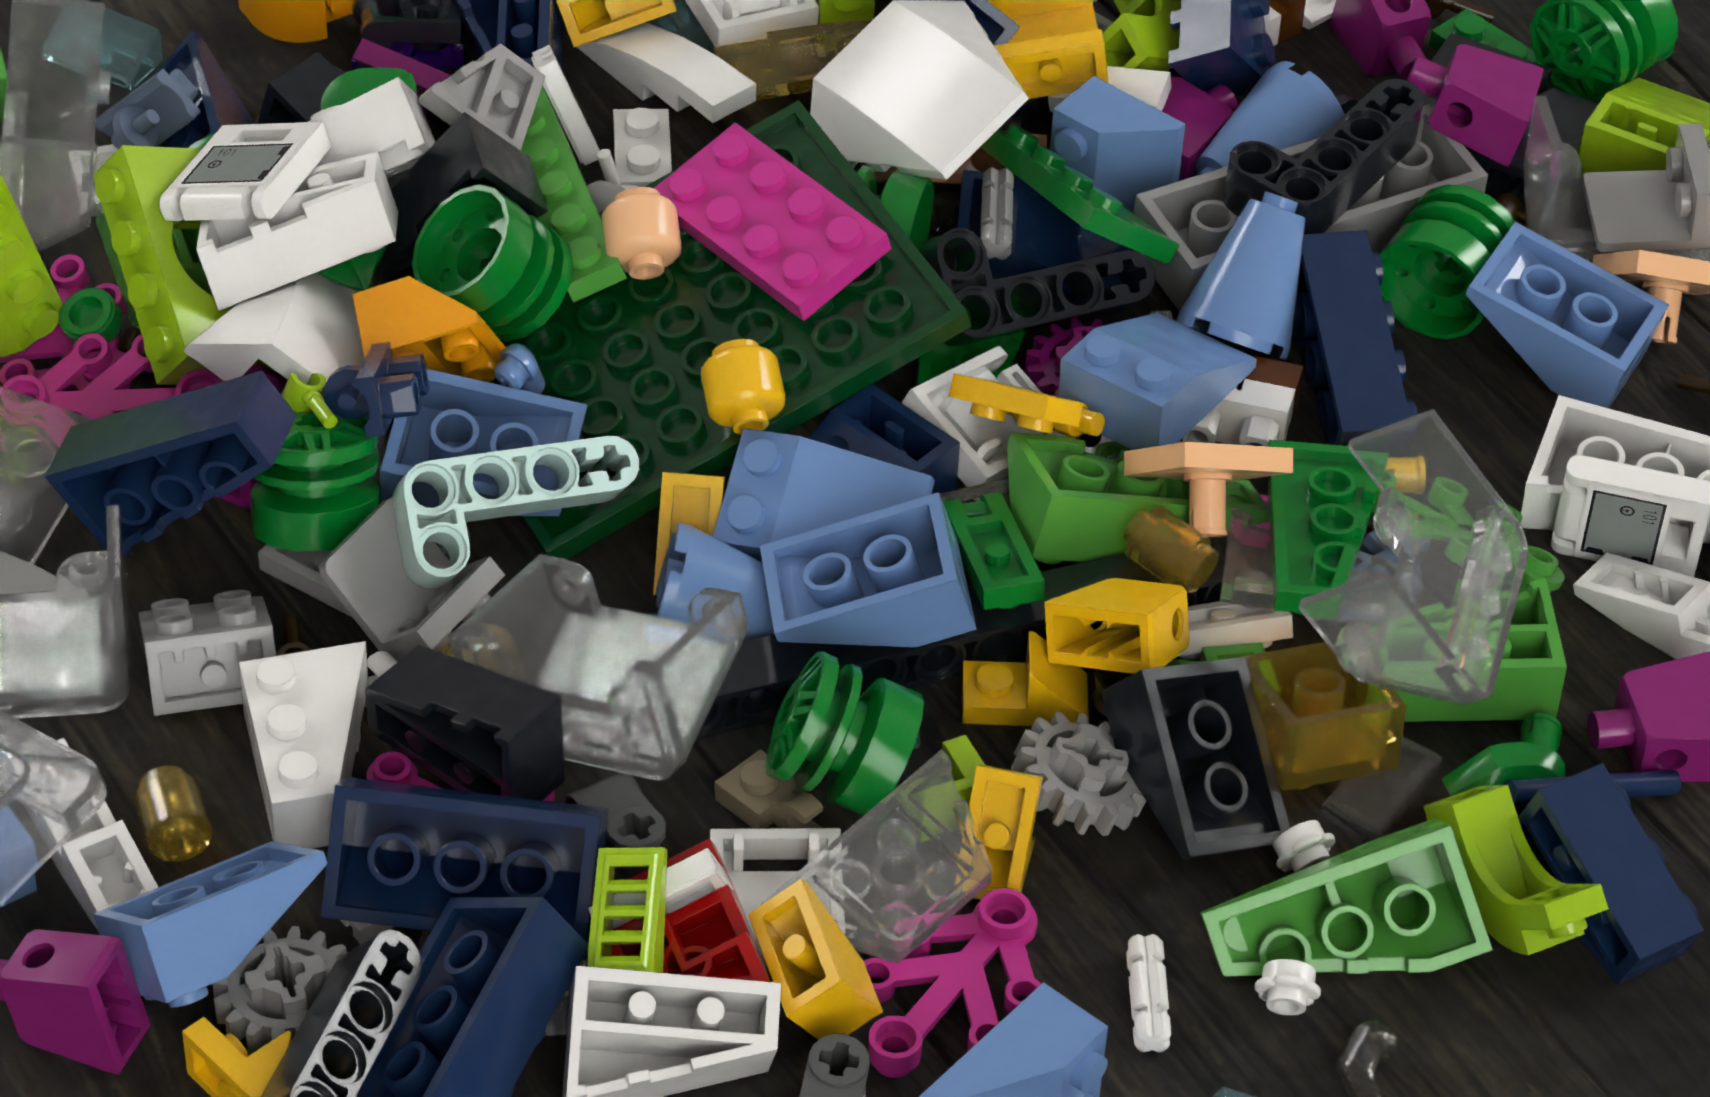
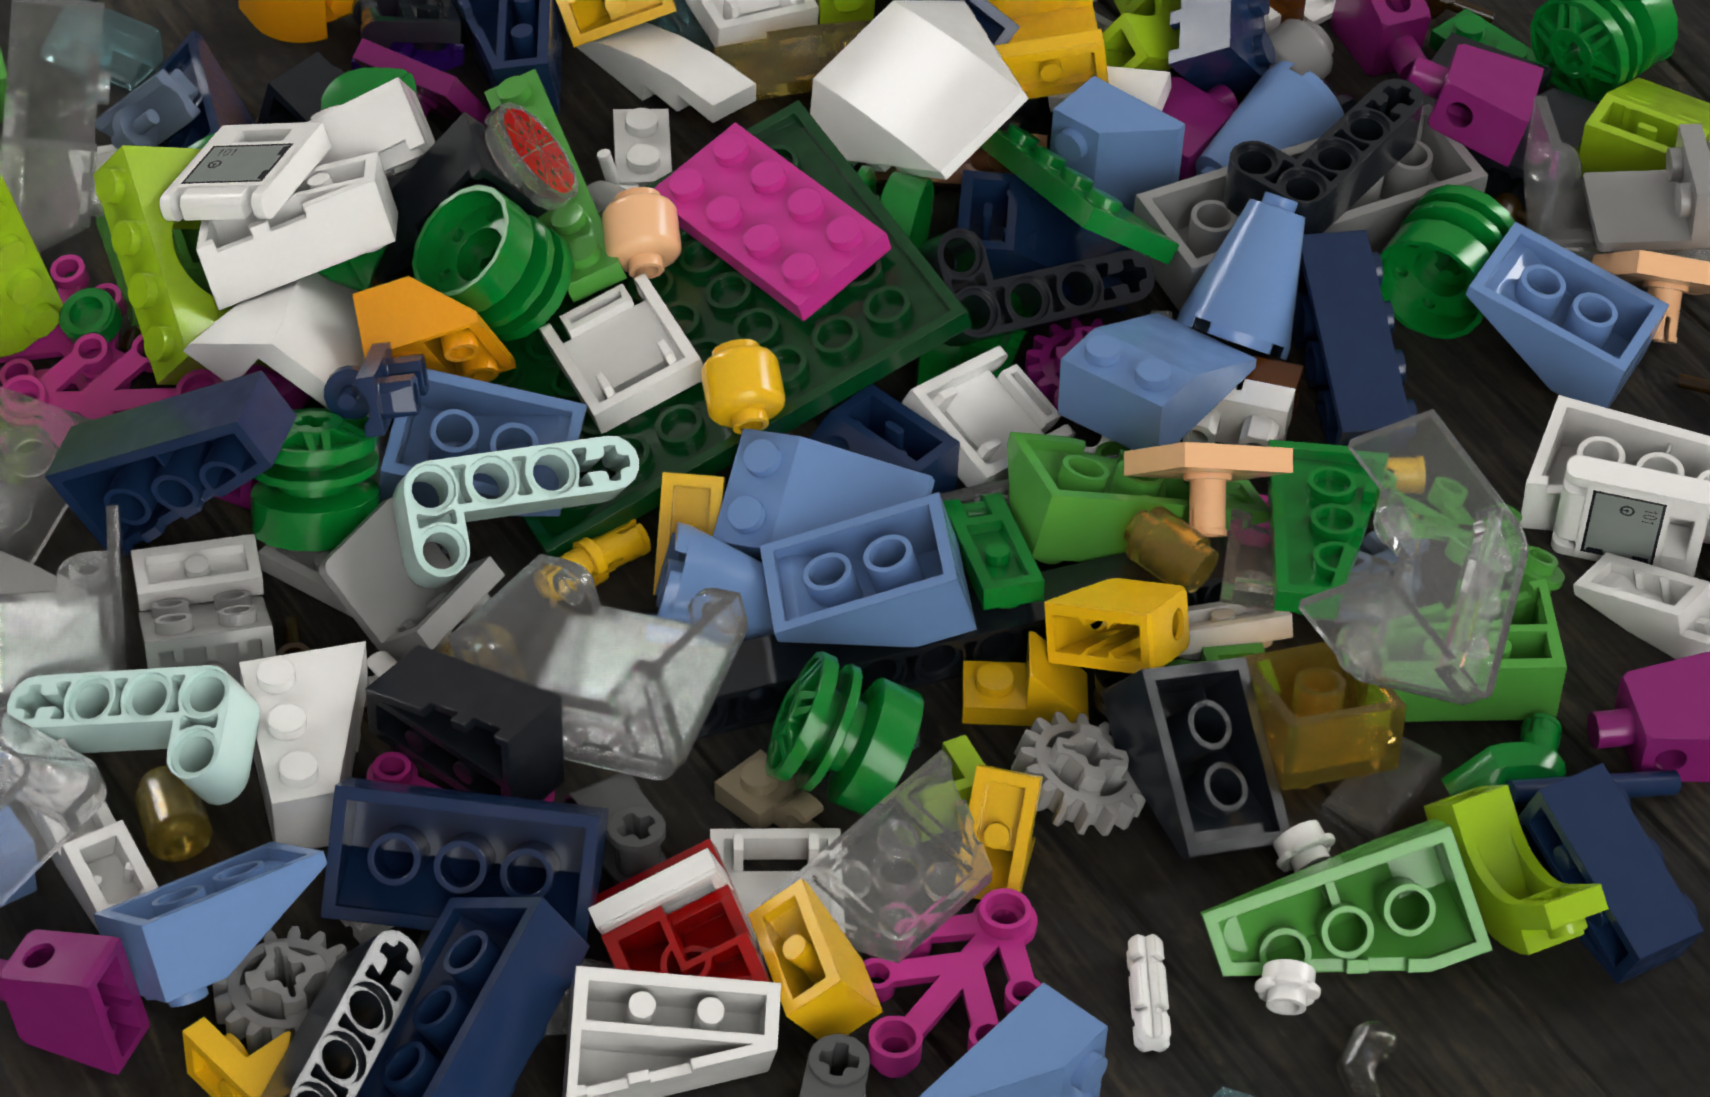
lime hand [281,373,338,429] -> none
light grey wing [418,44,545,151] -> none
medium blue arm [494,343,545,394] -> none
white tile [531,45,600,166] -> none
lime slope [587,847,667,973] -> none
yellow plate [948,373,1105,438] -> none
light grey axle [980,167,1014,260] -> none
none -> light aqua beam [7,665,260,805]
none -> white plate [131,534,264,611]
none -> tile [484,102,579,210]
none -> yellow pin [528,519,651,606]
none -> white container [539,273,703,434]
none -> light grey head [1268,19,1334,79]

